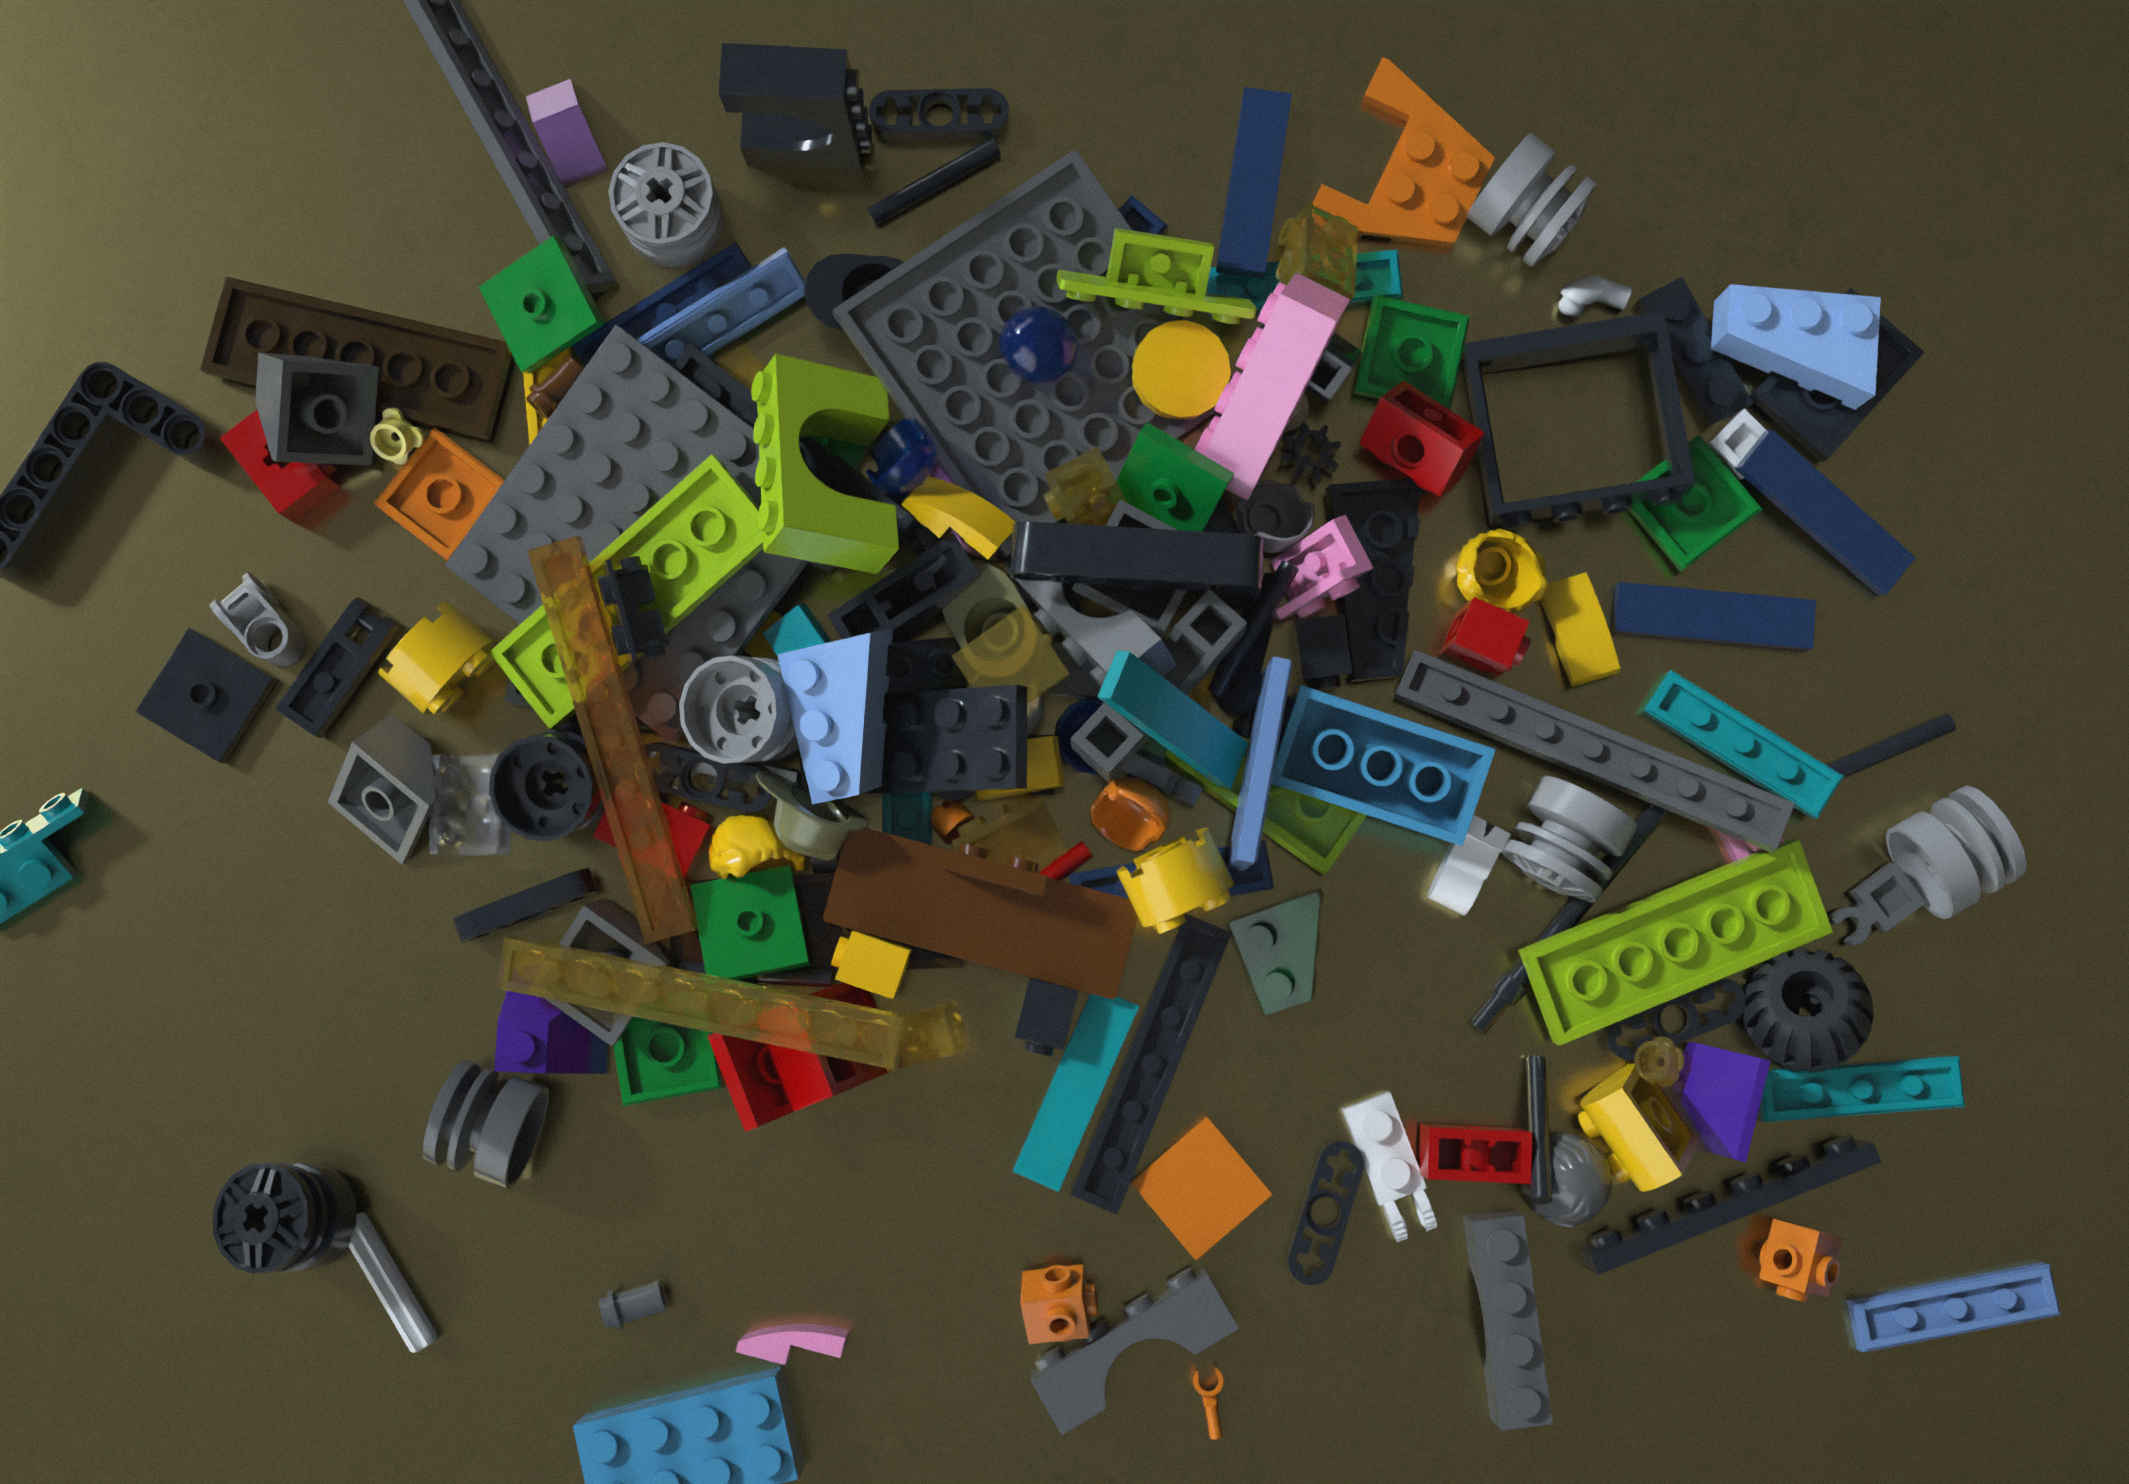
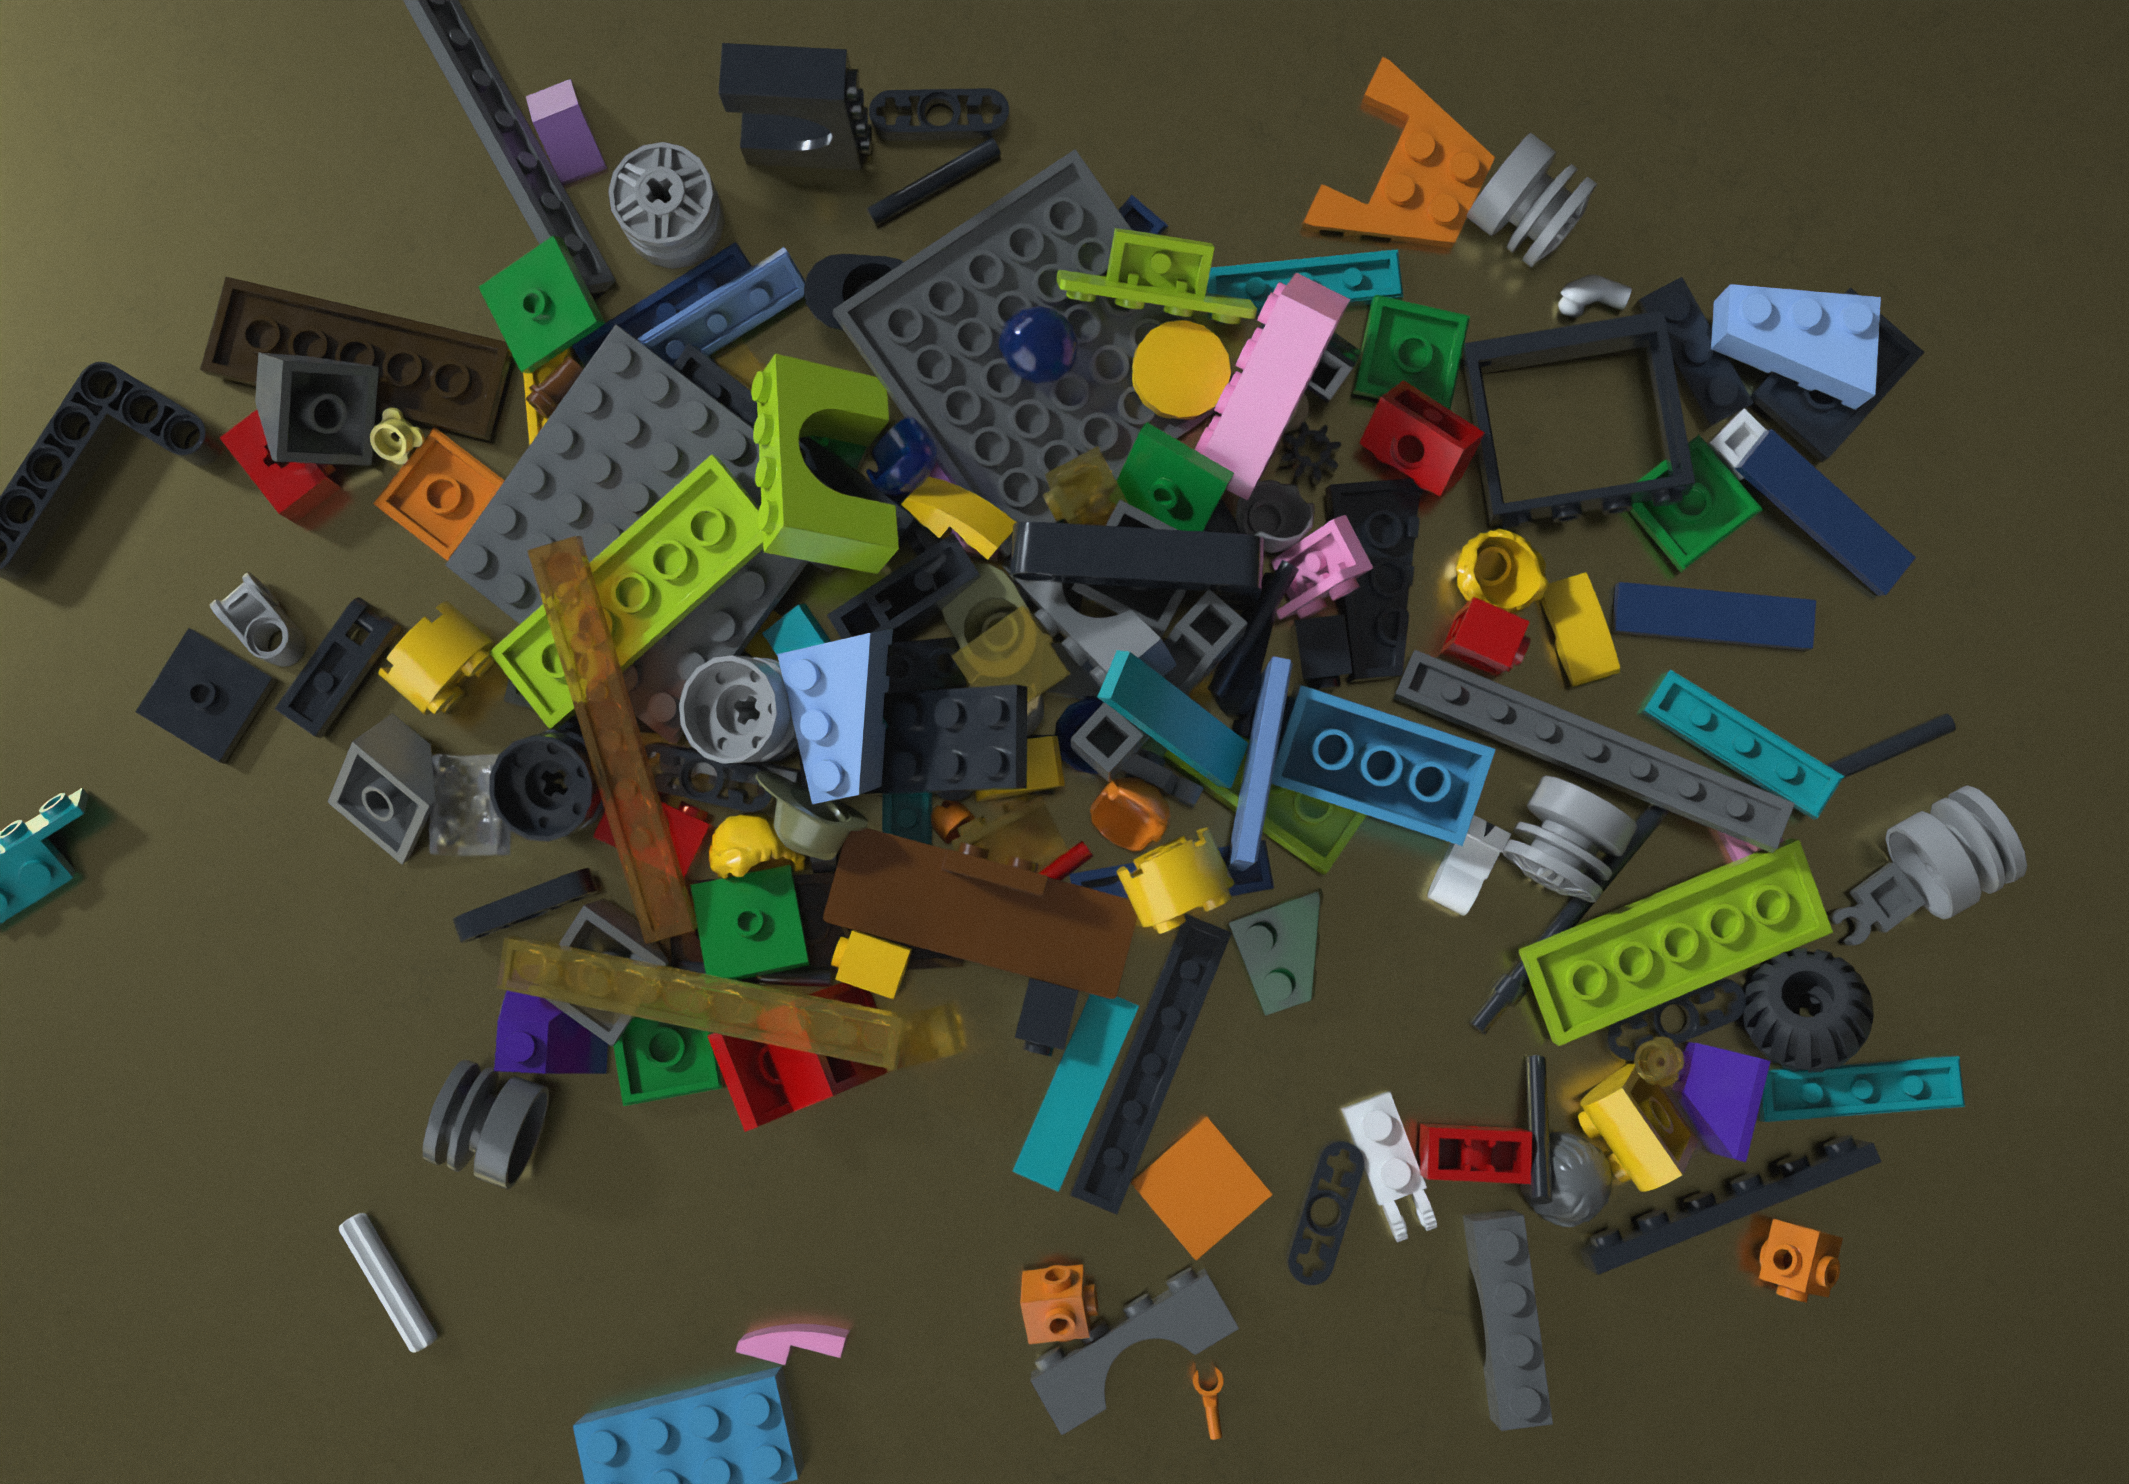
black wheel [213,1163,356,1274] -> none
black hinge [597,556,669,667] -> none
dark grey pin [599,1280,667,1331] -> none
dark blue tile [1216,87,1292,279] -> none
clear yellow bracket [1276,203,1358,302] -> none
medium blue tile [1846,1262,2061,1352] -> none

